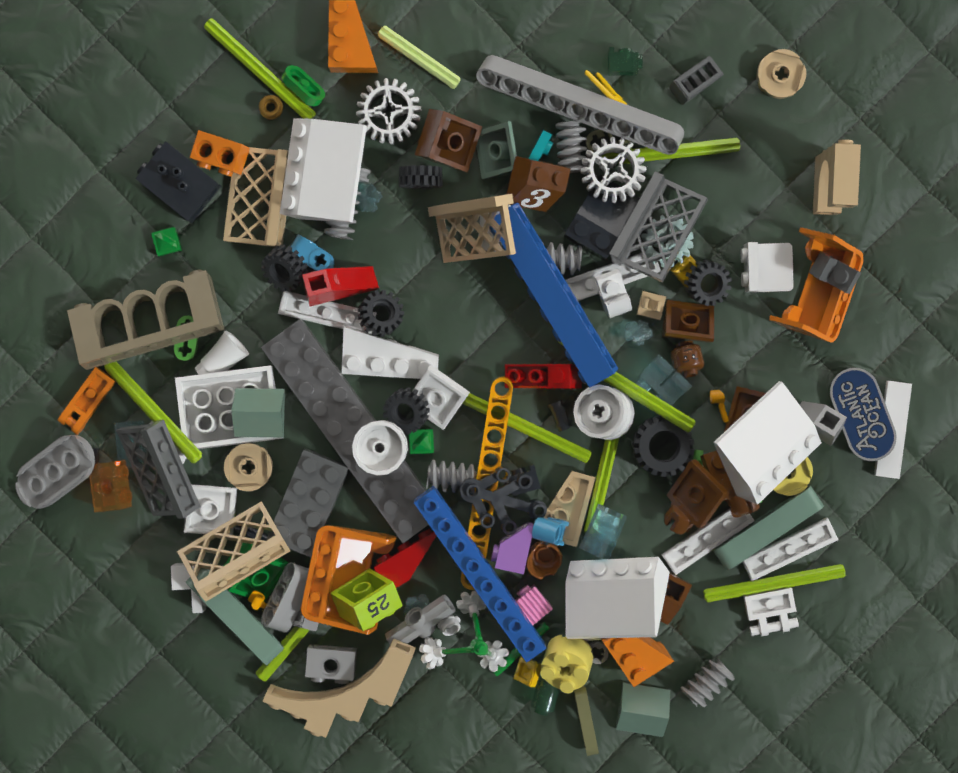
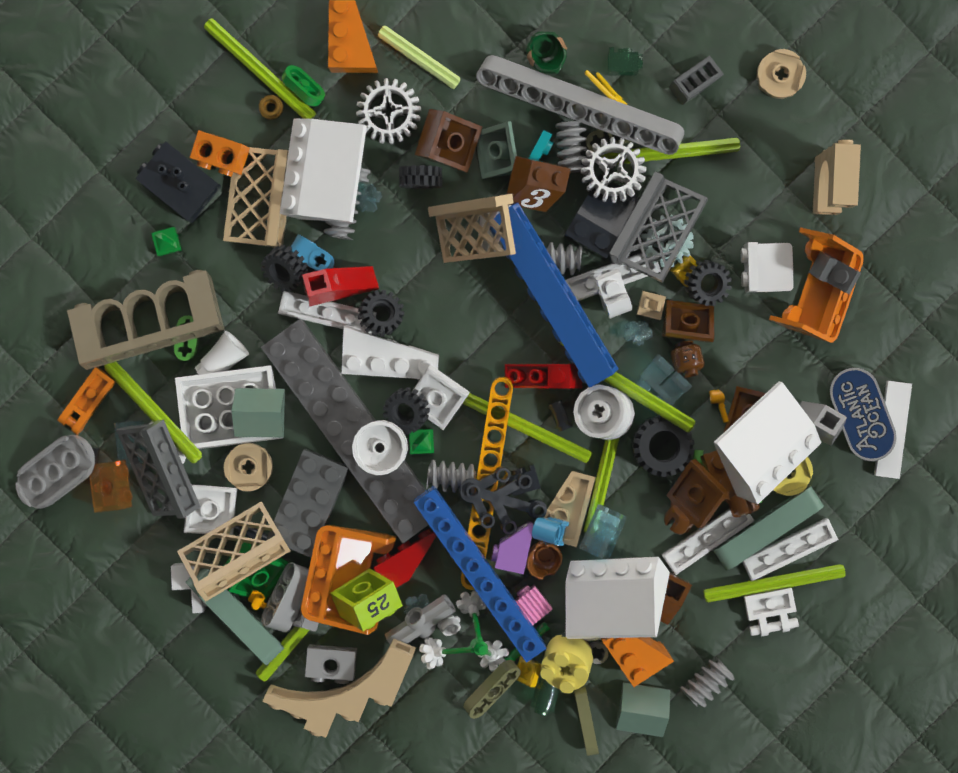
none -> olive beam [463,660,521,719]
none -> dark green hair [526,31,567,74]

